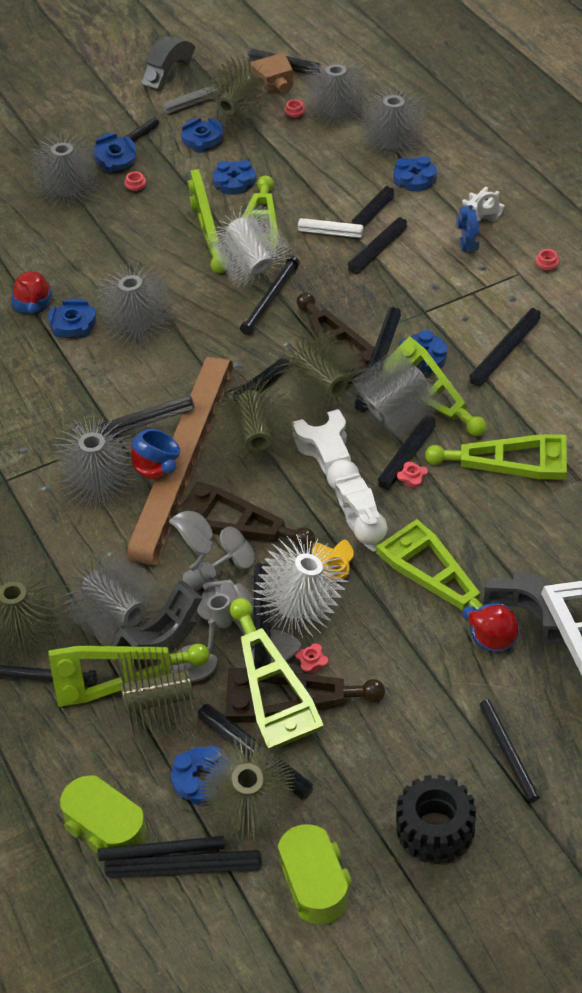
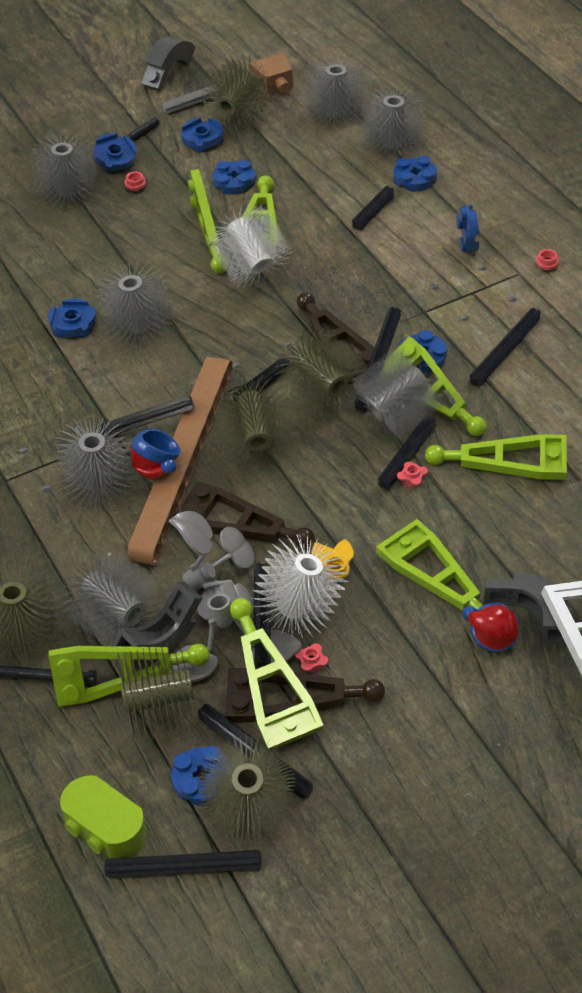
red piece [11,271,52,314] -> none
black bar [97,836,225,862] -> none
black bar [240,256,300,336] -> none
black axle [247,48,321,75] -> none
lime brick [278,824,352,925] -> none
coral plate [284,99,305,118] -> none
white piece [291,409,388,552] -> none
white axle [298,218,364,238] -> none
black axle [347,217,407,274] -> none
black tyre [396,775,476,864] -> none
white piece [462,187,505,223] -> none
black bar [479,699,540,803] -> none

